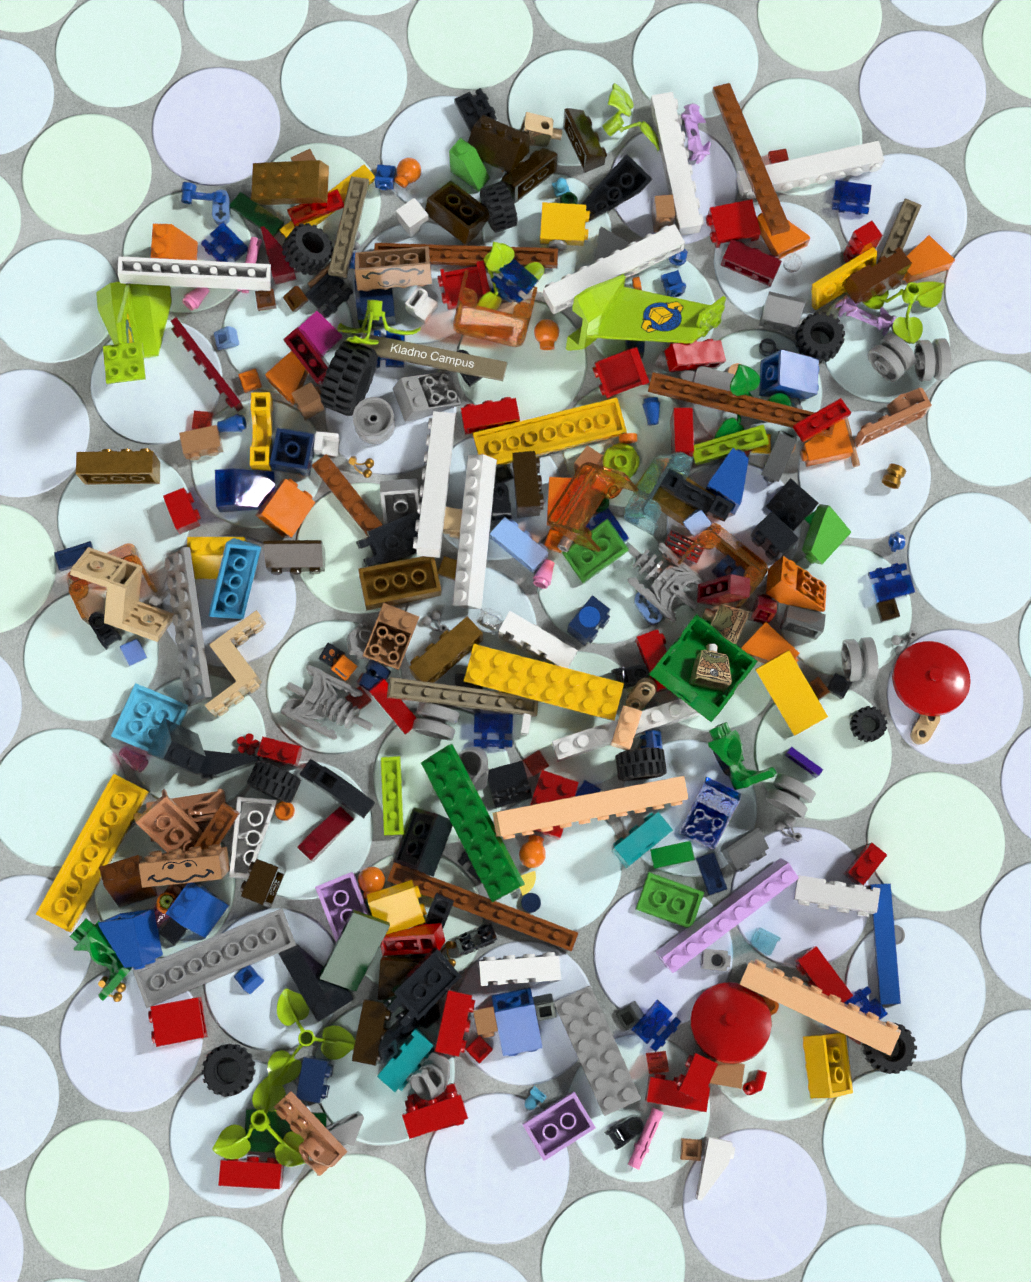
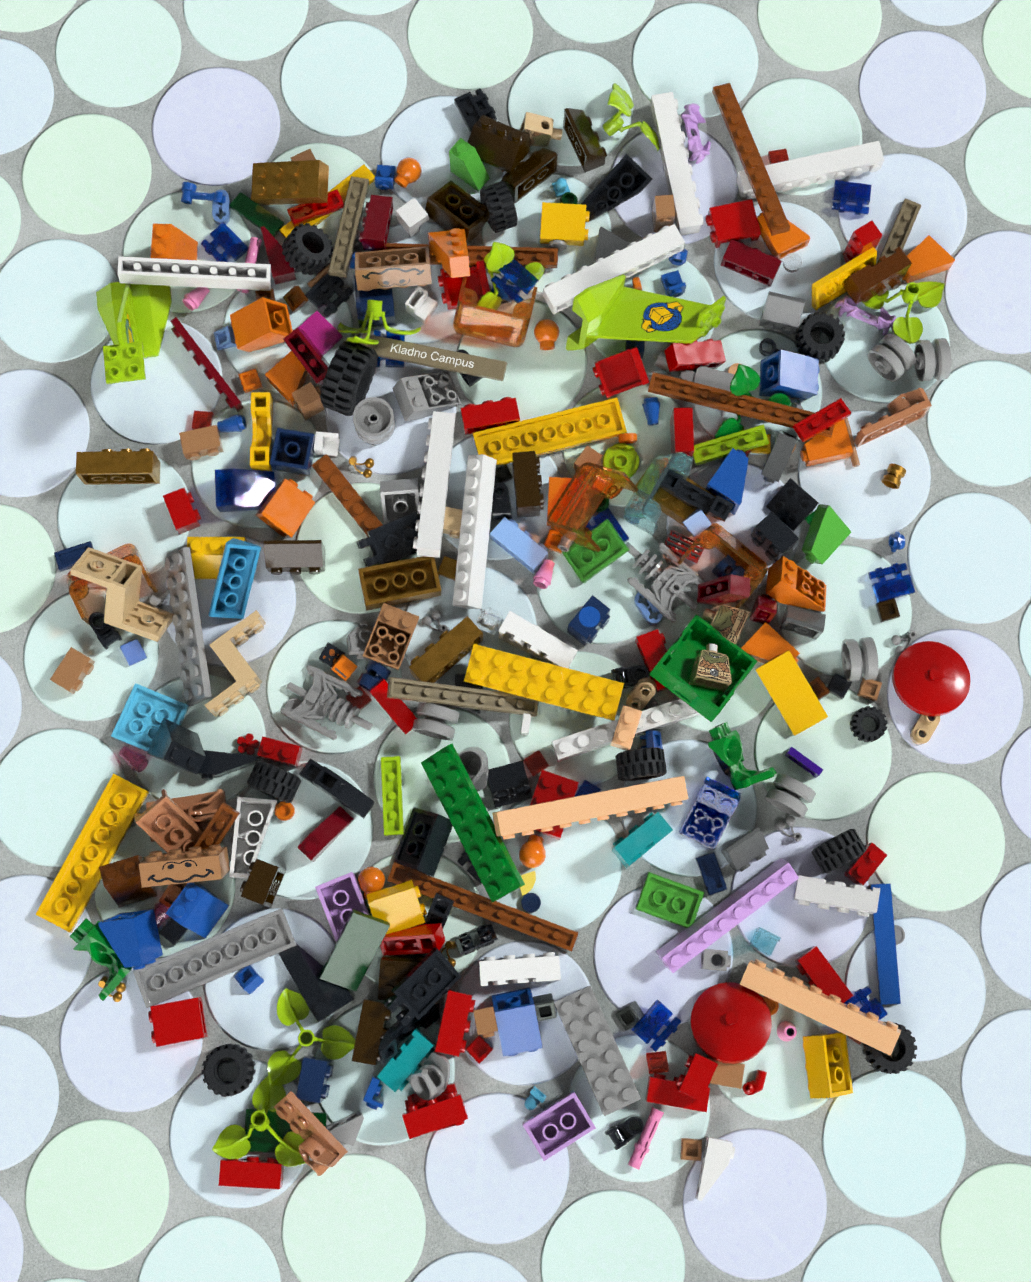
tile [156,892,176,914] -> none
clear blue plate [474,713,513,749] -> none
green slope [650,841,695,869] -> none
none -> medium nougat brick [50,647,95,694]
none -> orange slope [230,297,293,352]
none -> dark red brick [359,195,394,251]
none -> blue bracket [363,1076,384,1110]
none -> orange wedge [428,228,470,278]
none -> bright pink cone [777,1021,797,1042]
none -> black tyre [811,829,867,873]
none -> medium nougat tile [857,678,882,702]

